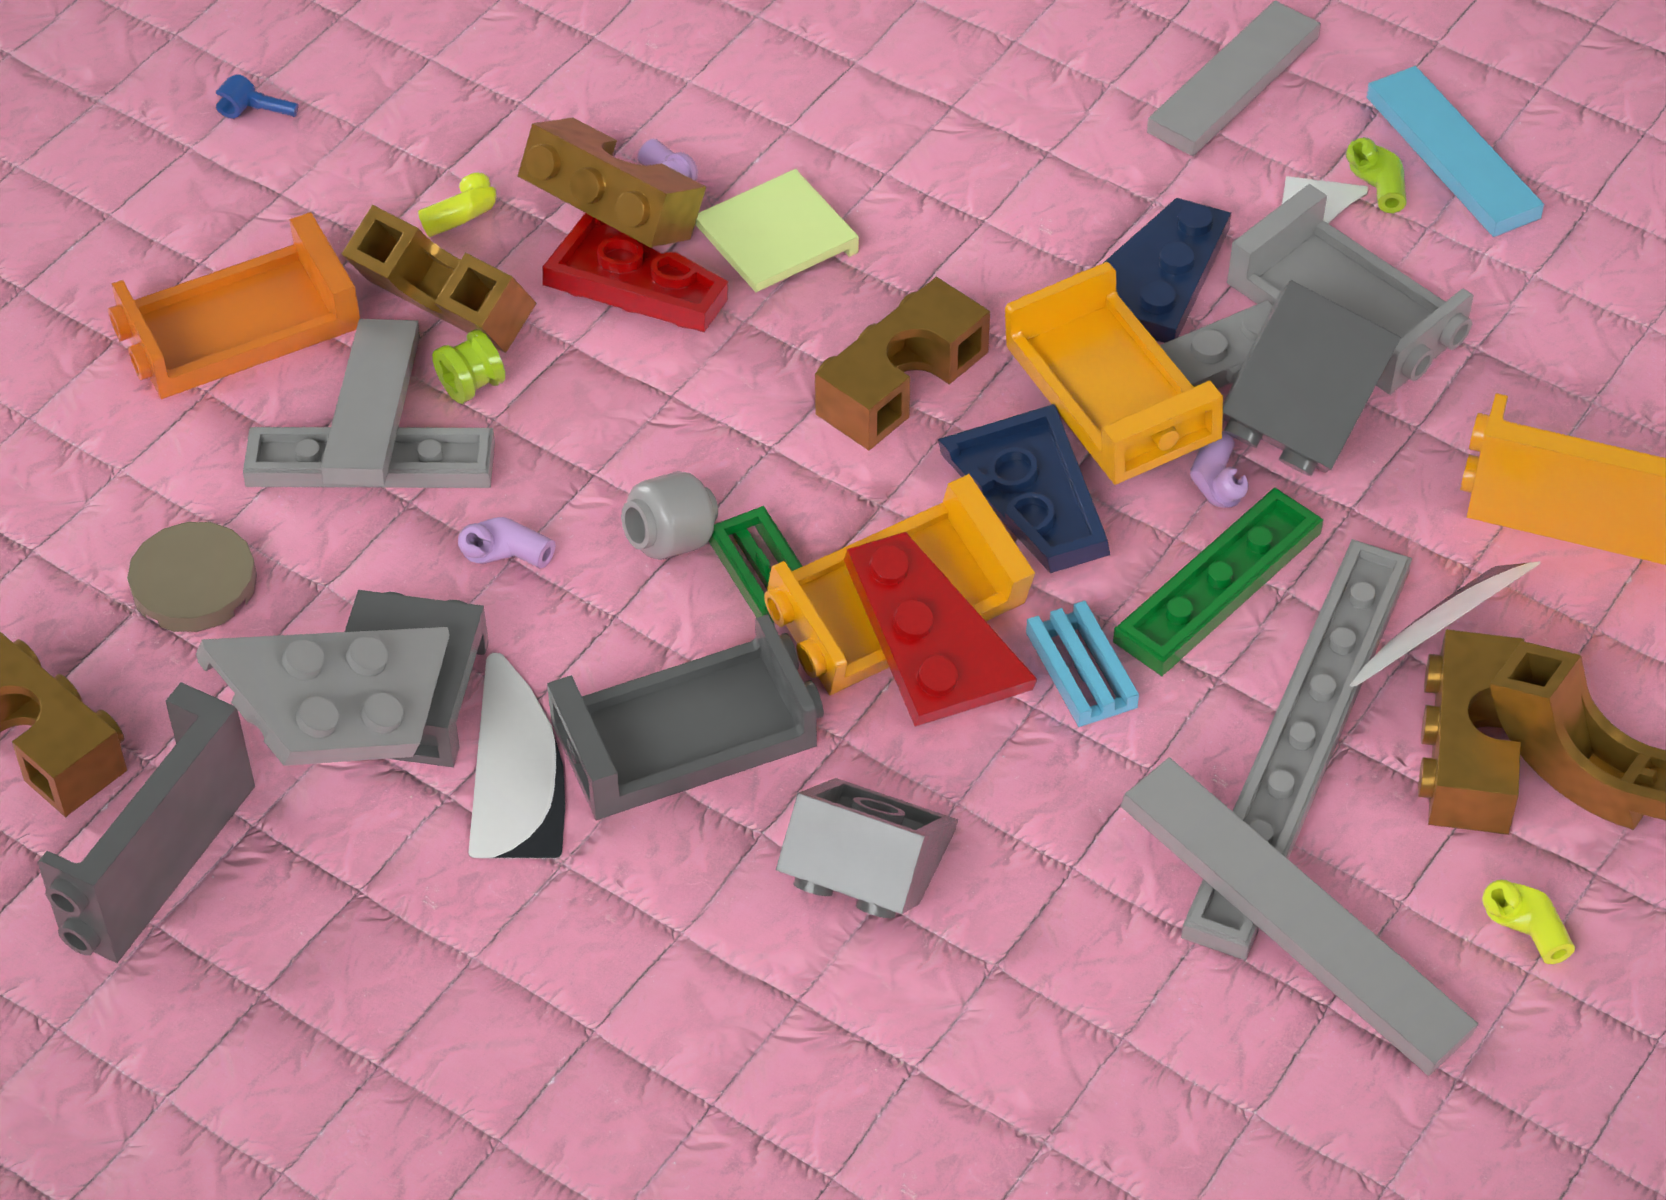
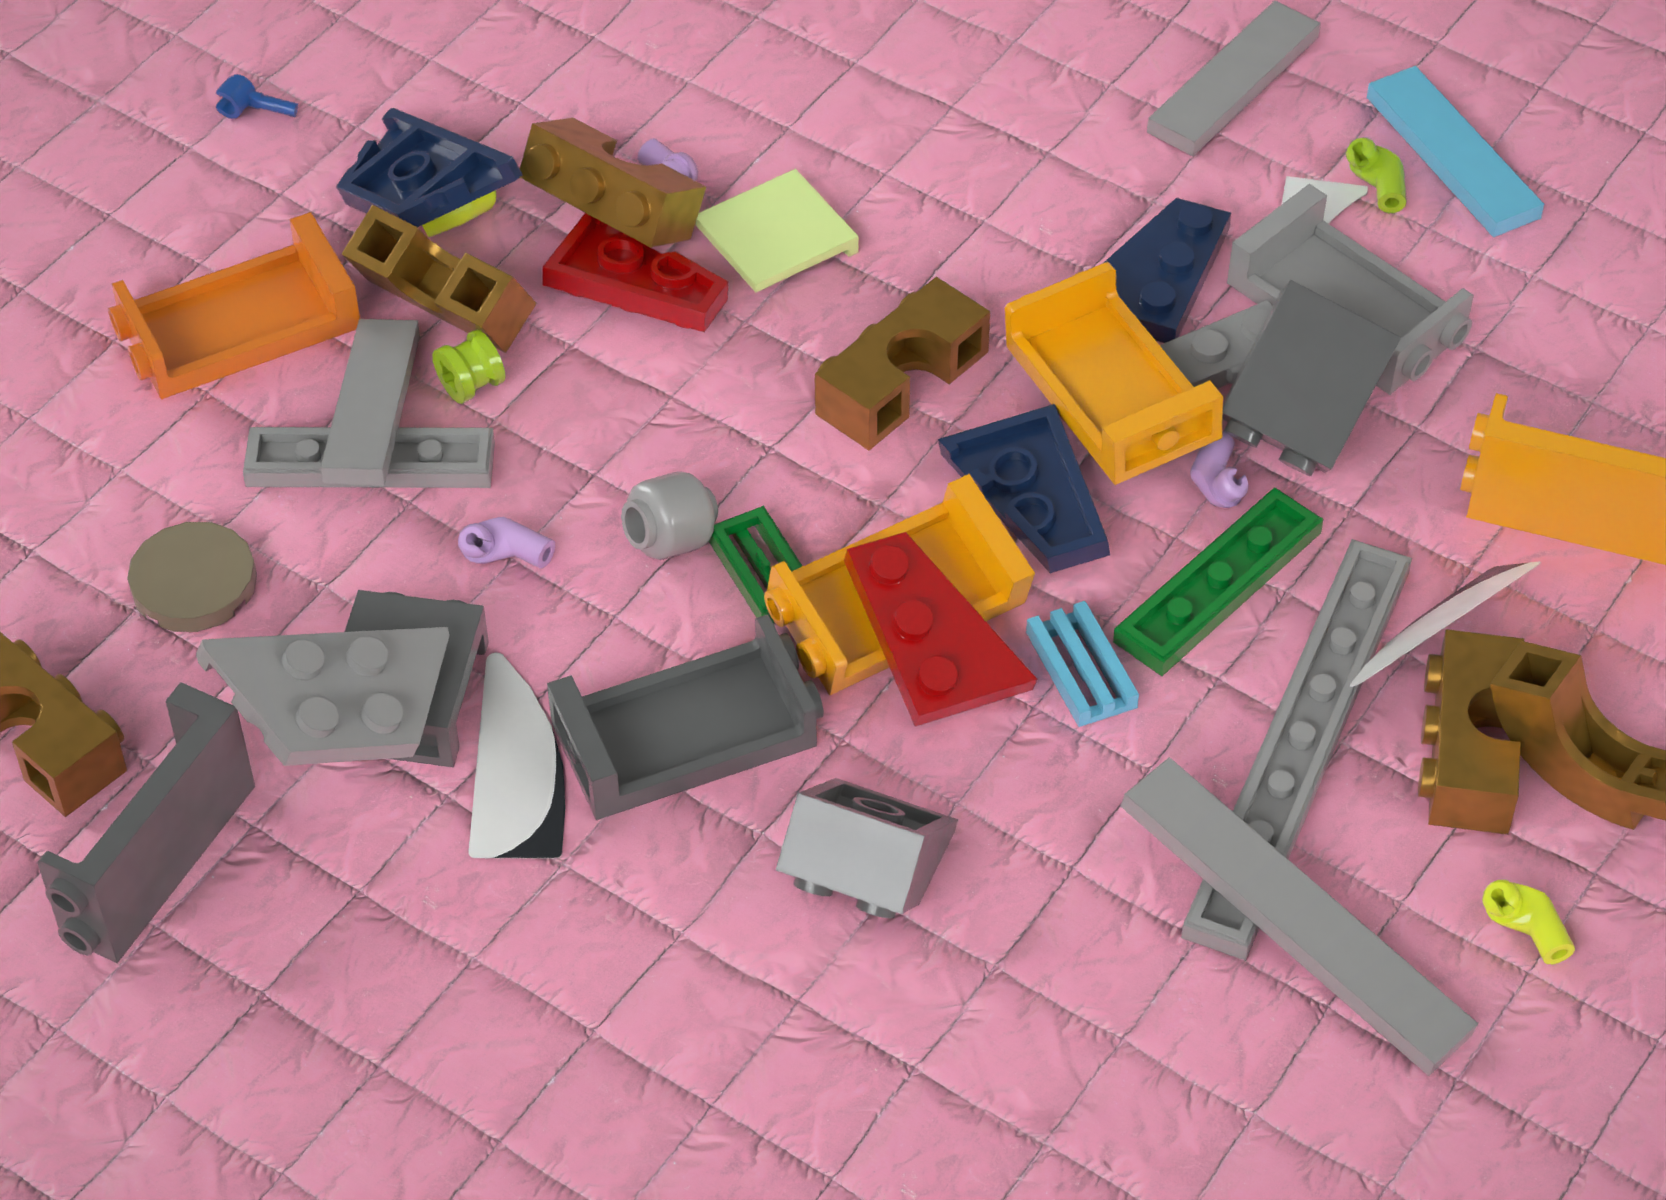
none -> dark blue wing [336,107,522,227]

